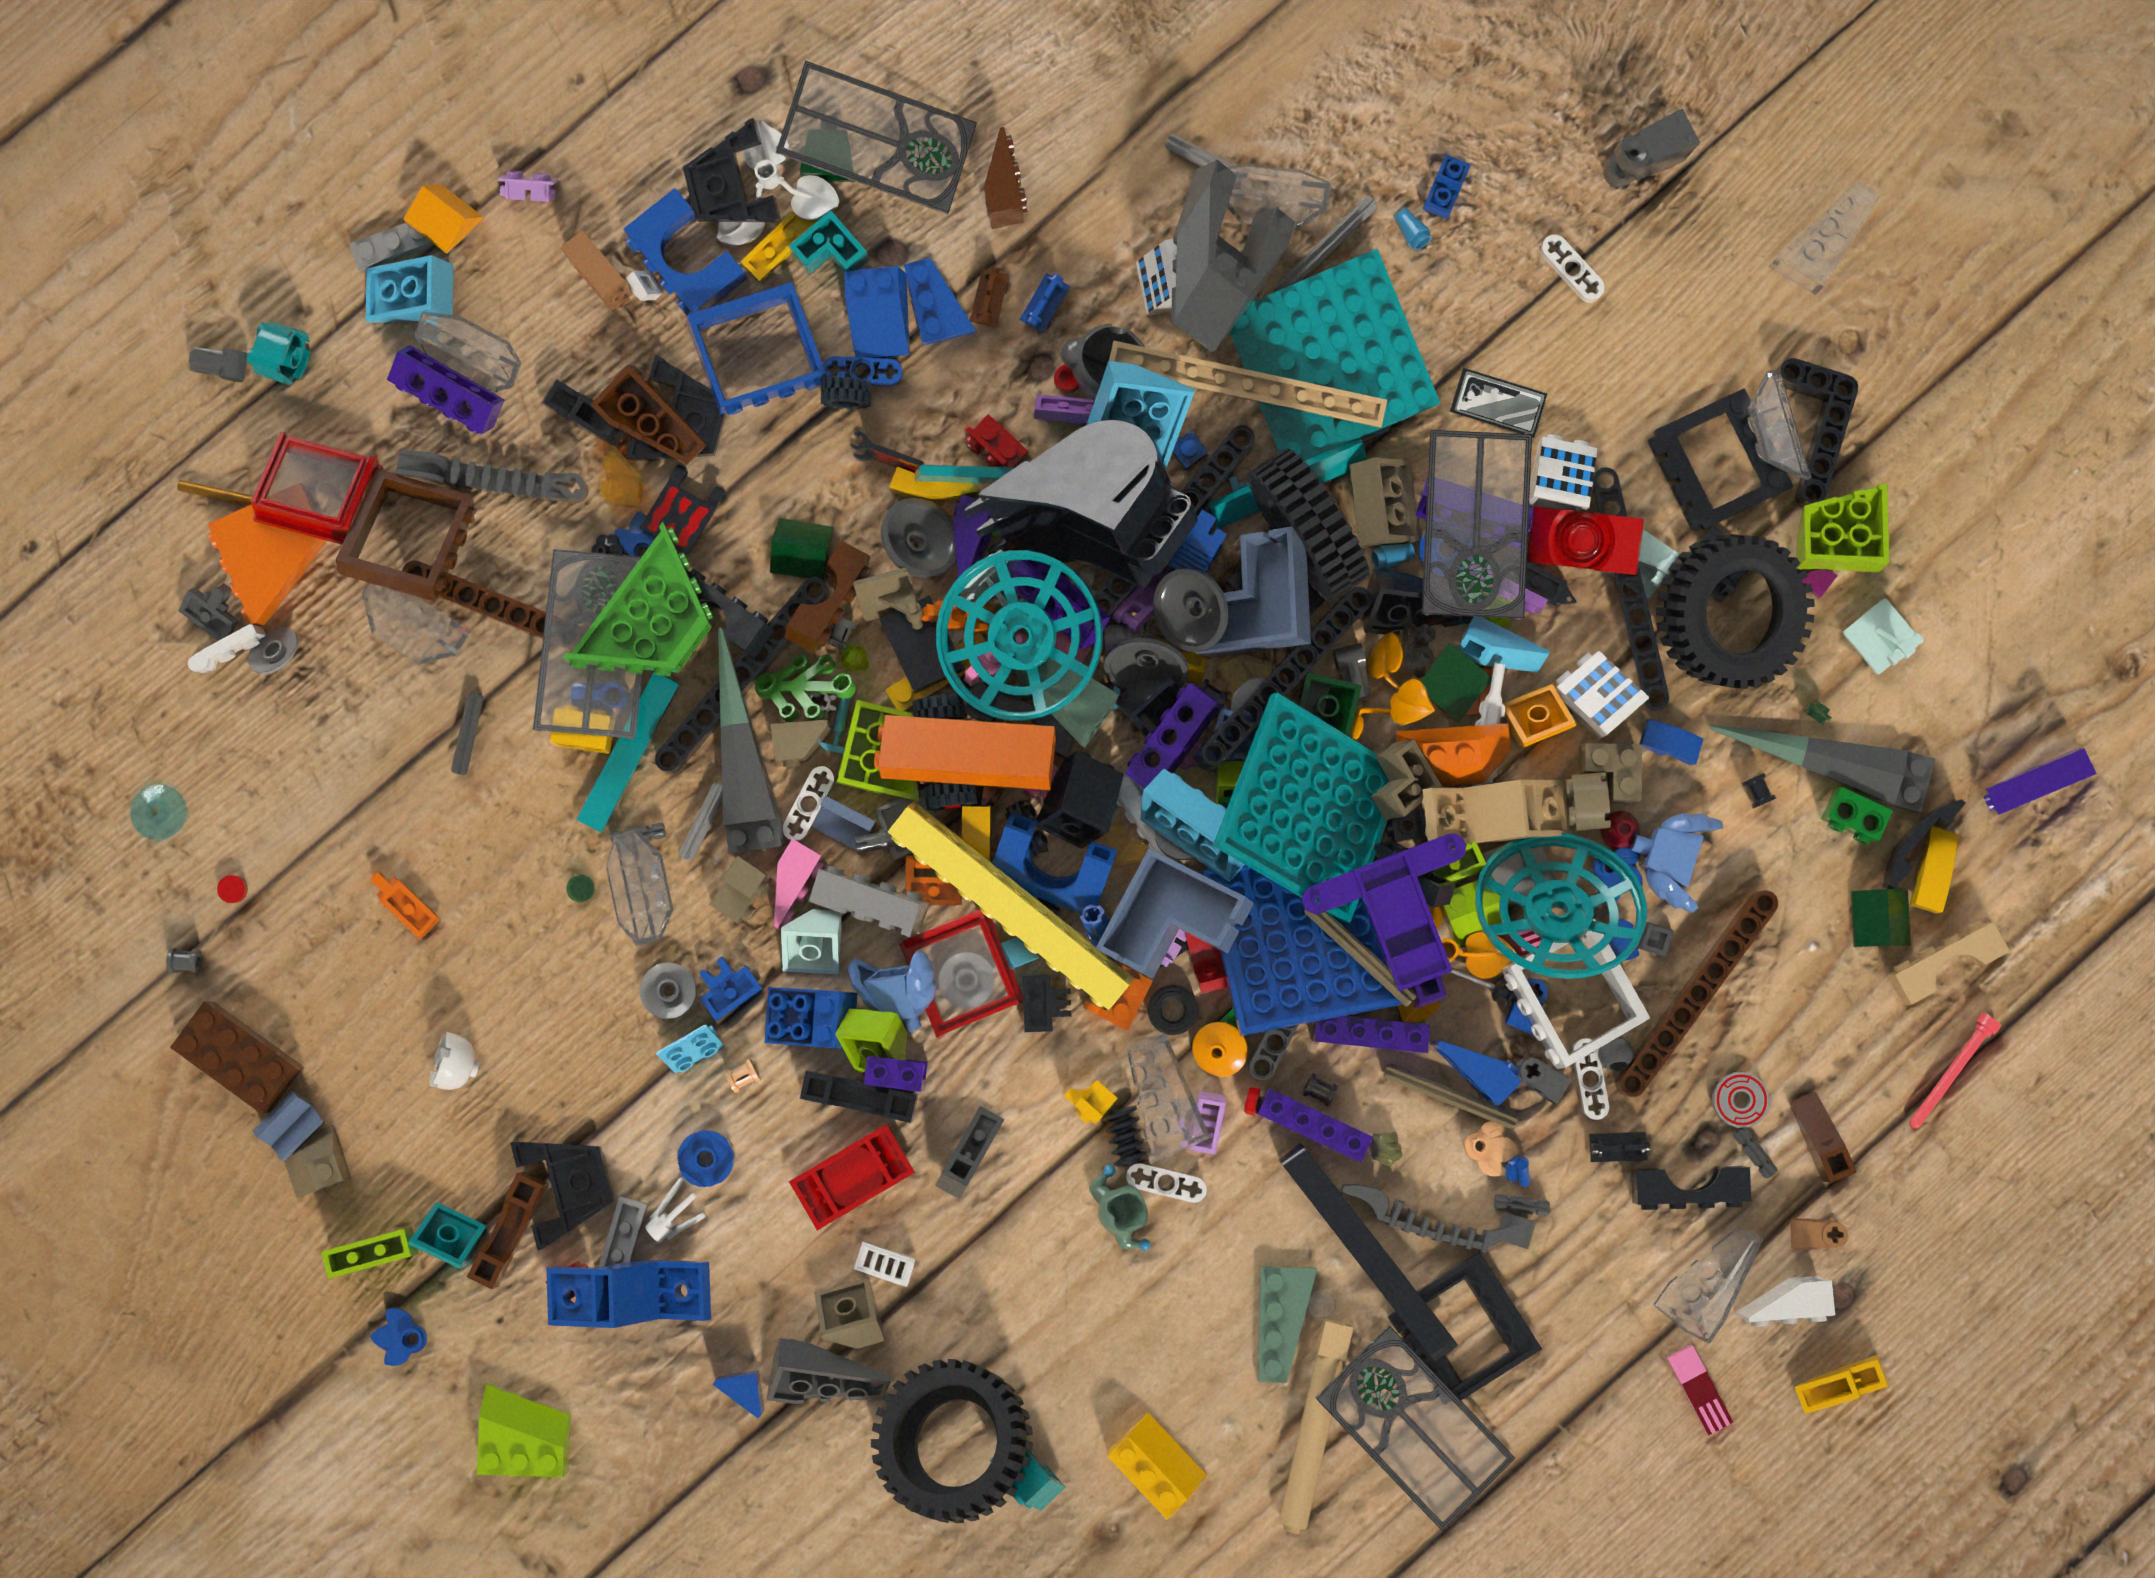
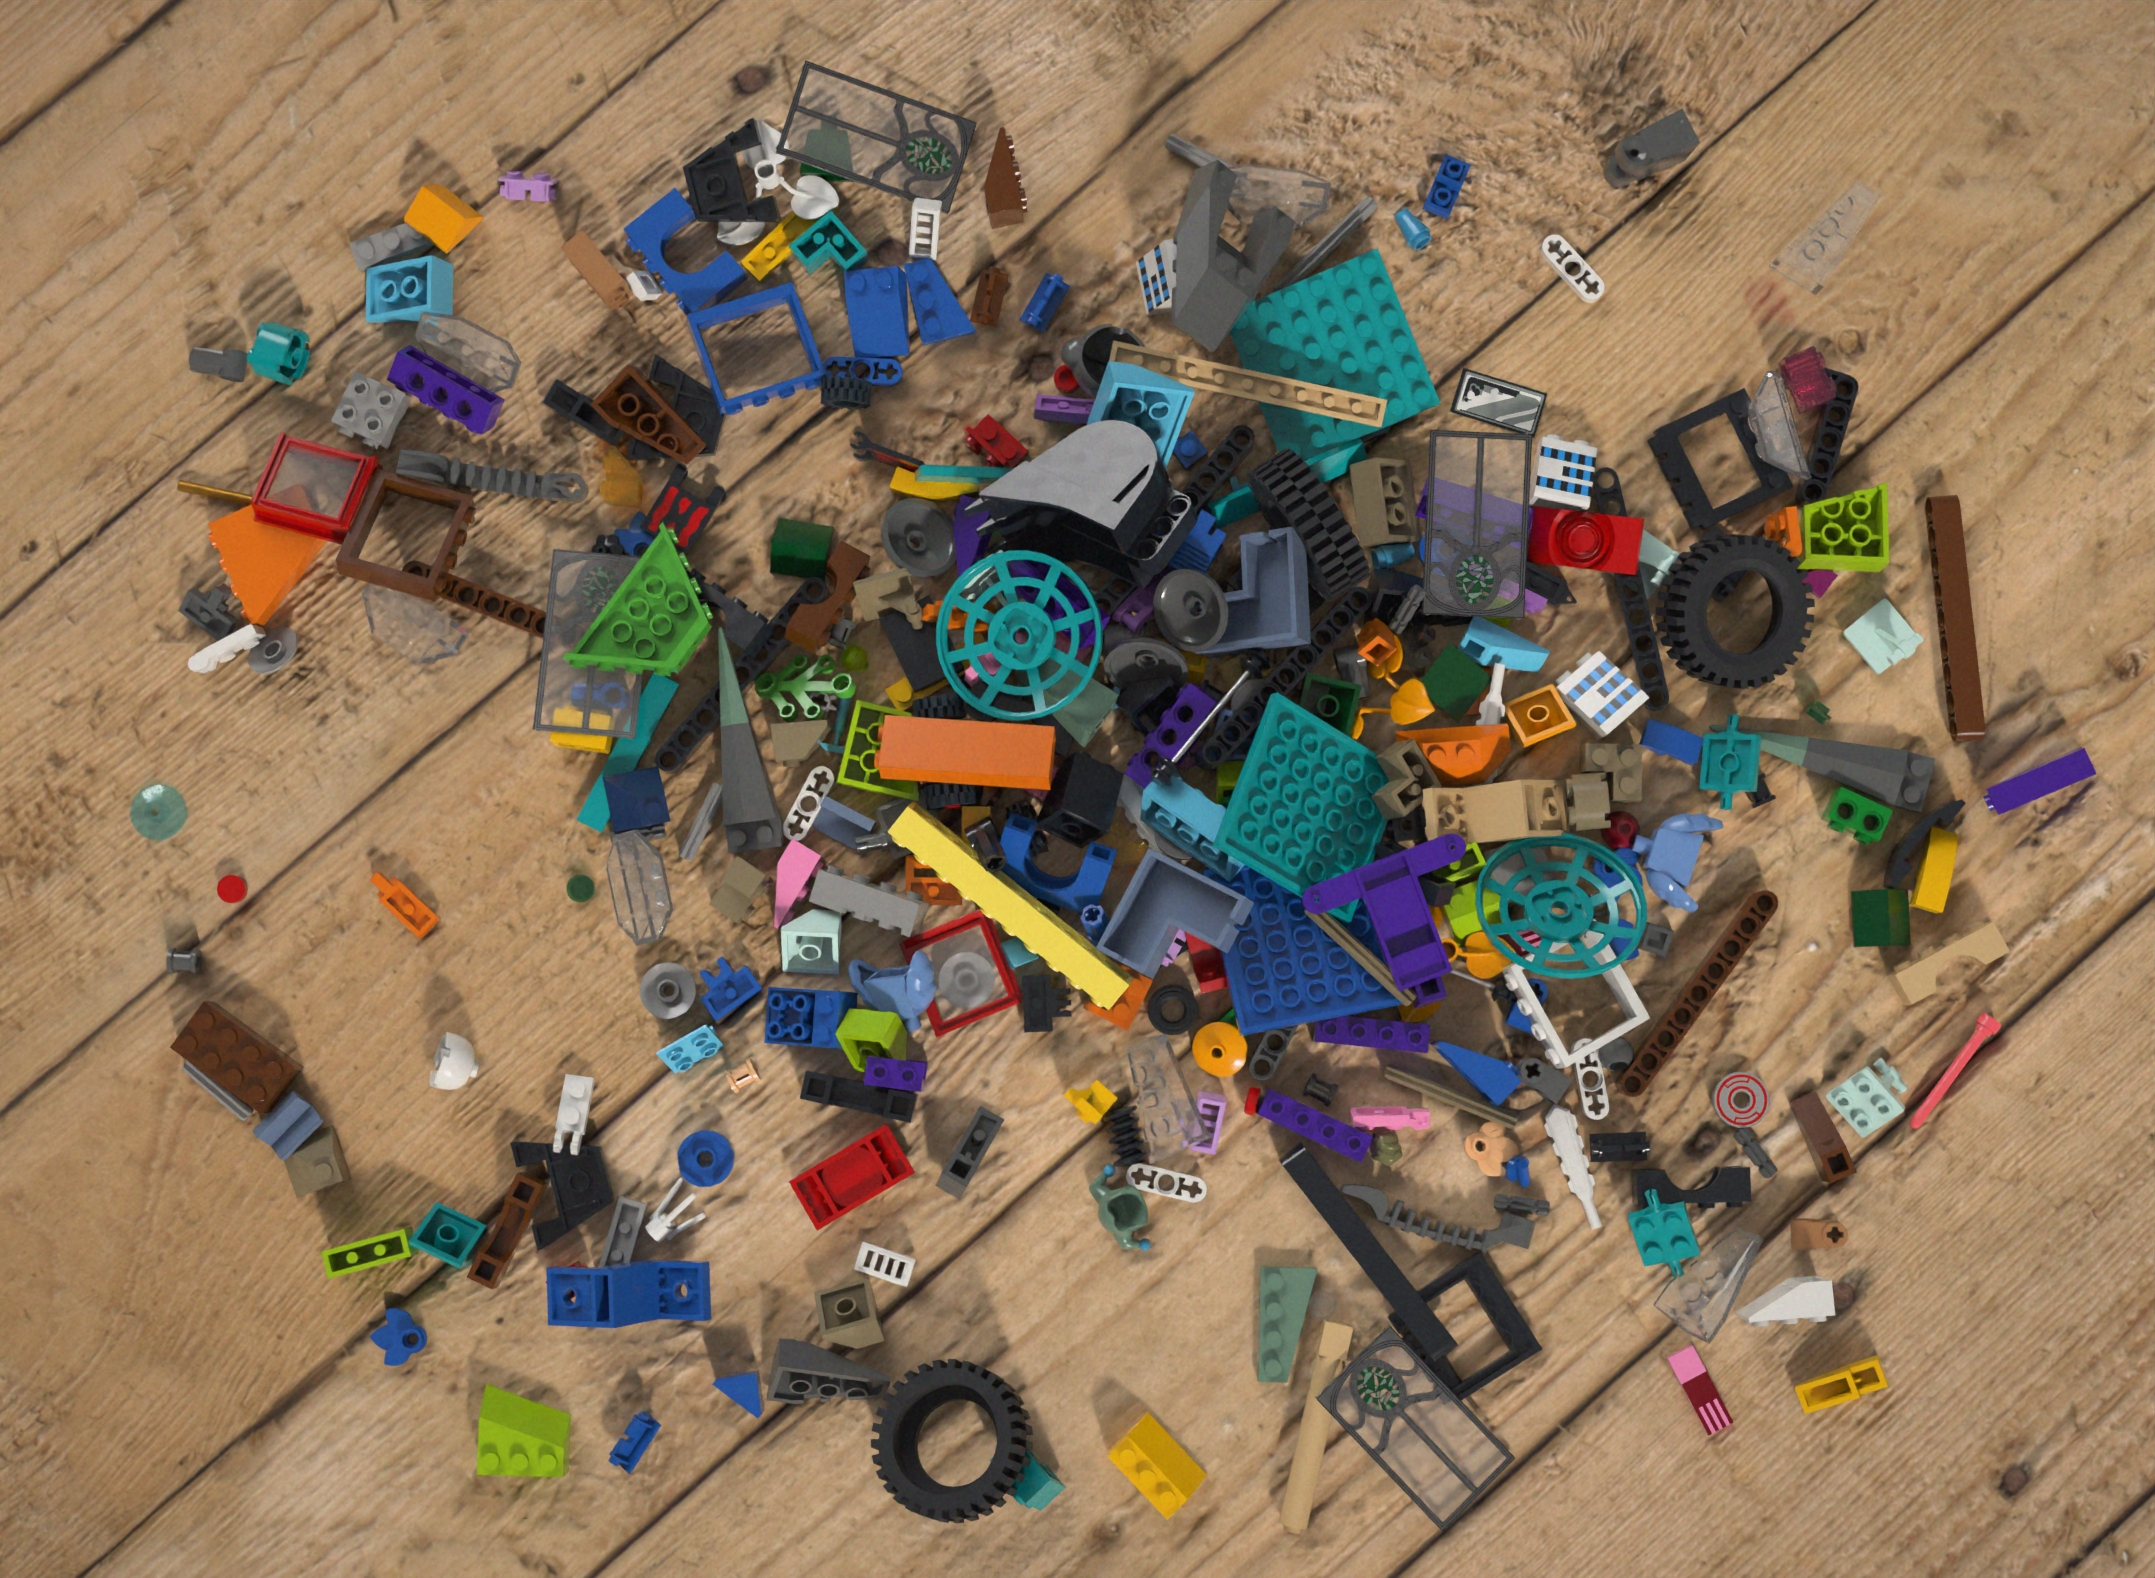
dark grey axle [451,693,484,775] -> none
none -> light grey axle [182,1060,254,1121]
none -> light grey brick [331,371,411,450]
none -> white hinge [553,1074,595,1155]
none -> dark blue slope [602,766,670,832]
none -> blue hinge [608,1411,661,1474]
none -> white slope [909,198,942,260]
none -> black piece [964,816,1007,872]
none -> black axle [1149,649,1271,787]
none -> bright pink hinge [1350,1106,1430,1130]
none -> orange brick [1356,618,1397,667]
none -> dark grey axle [1389,585,1426,634]
none -> white sword [1544,1104,1602,1230]
none -> teal plate [1628,1189,1700,1277]
none -> teal plate [1699,714,1761,810]
none -> orange plate [1764,506,1802,557]
none -> clear pink brick [1778,346,1837,414]
none -> light aqua plate [1826,1058,1908,1138]
none -> reddish brown beam [1925,495,1985,742]

